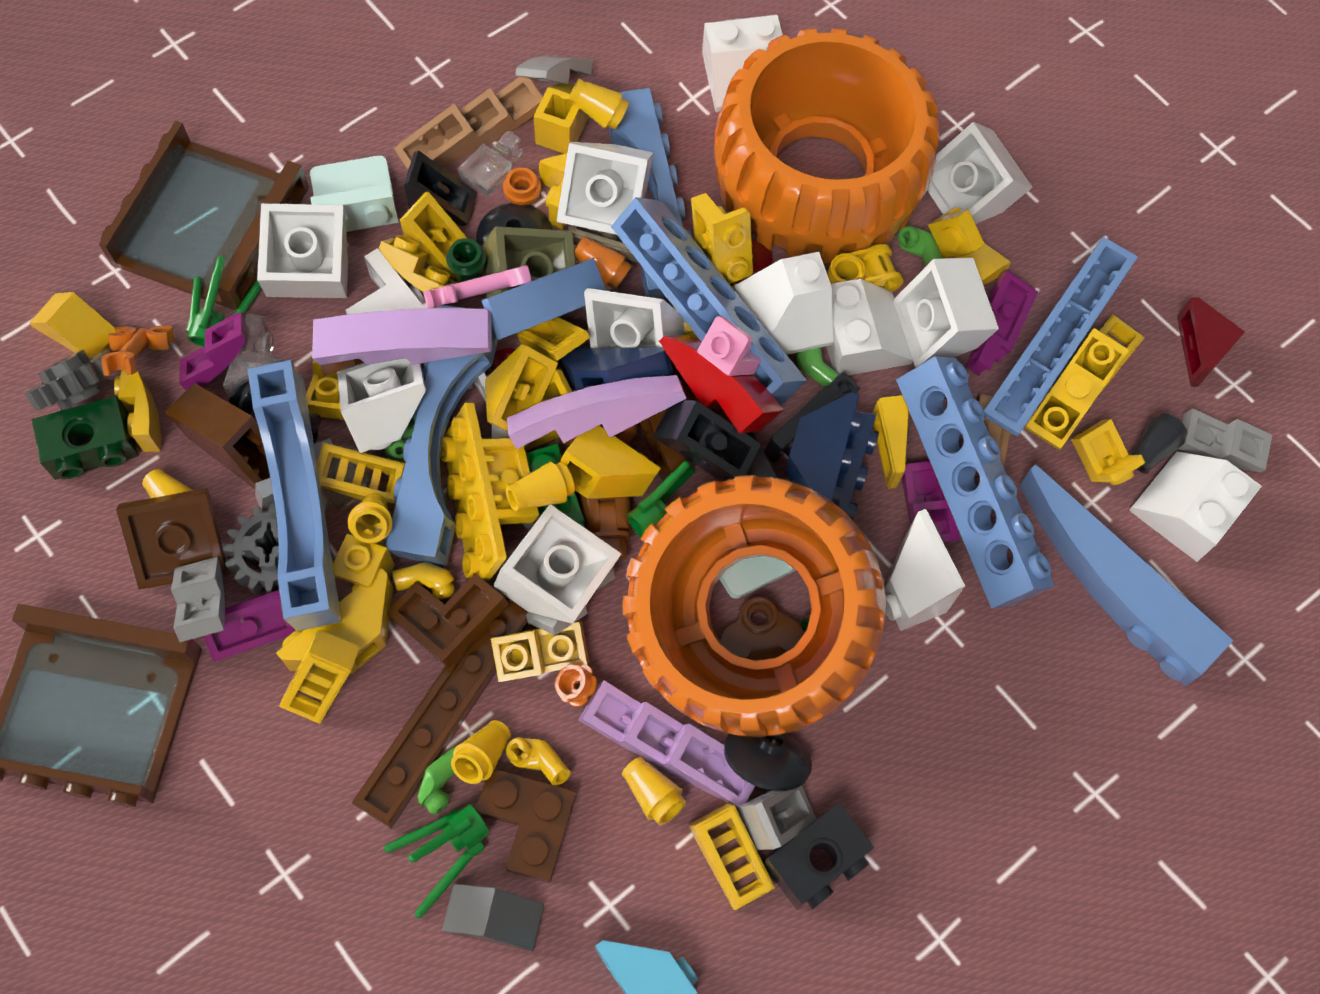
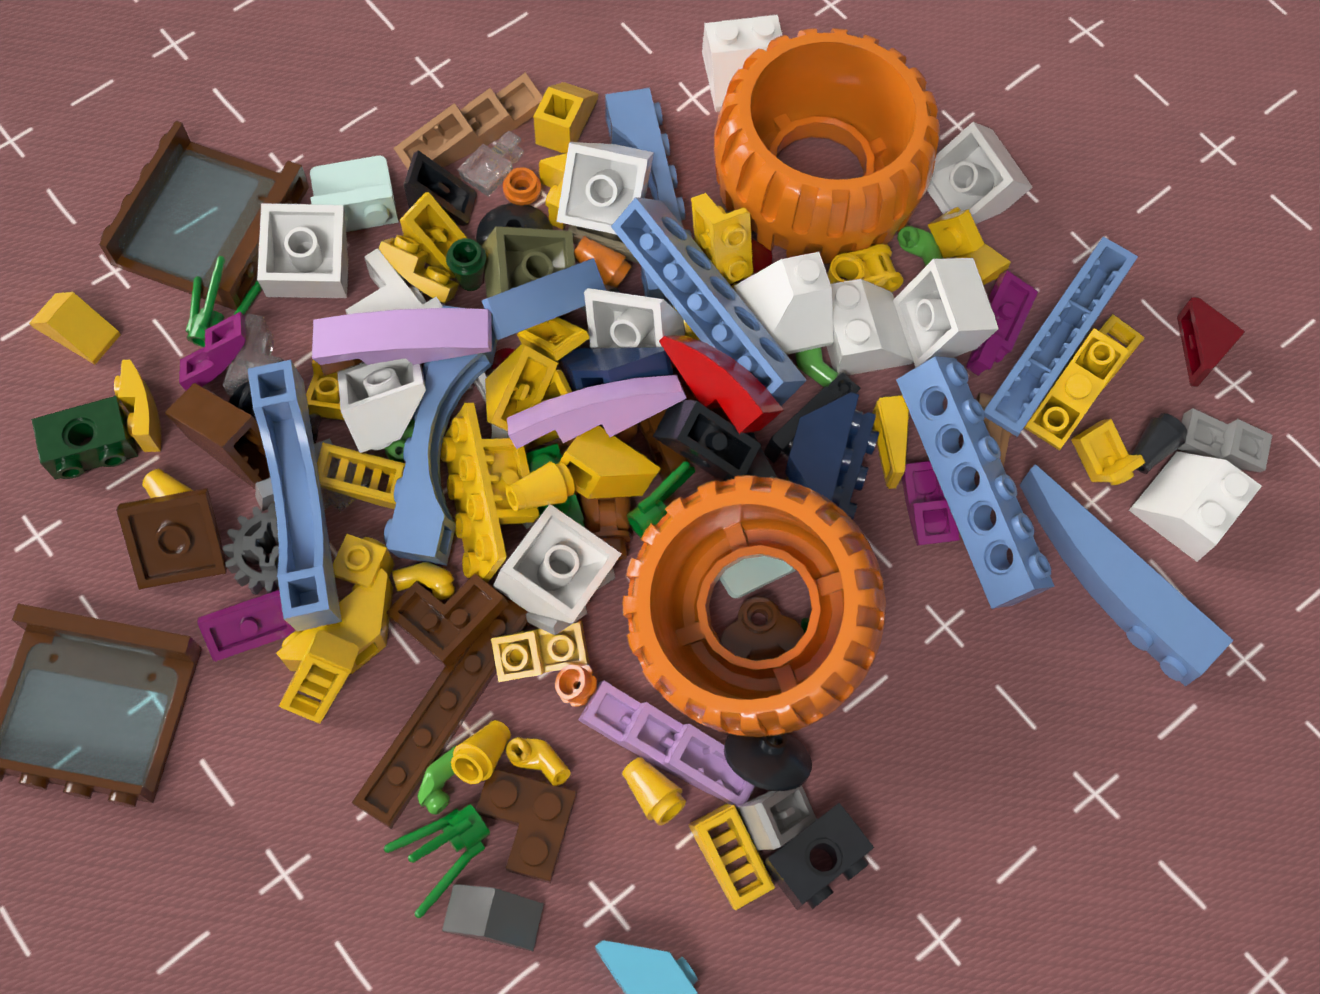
dark grey gear [24,350,112,411] -> none
orange bar [101,325,175,376] -> none
light grey slope [171,557,225,642] -> none
yellow cone [348,493,392,543] -> none
bright pink bar [423,265,532,309] -> none
light grey slope [516,55,593,84] -> none
yellow cone [568,79,629,130] -> none
bright pink bracket [697,316,762,376] -> none
white slope [884,509,965,631] -> none

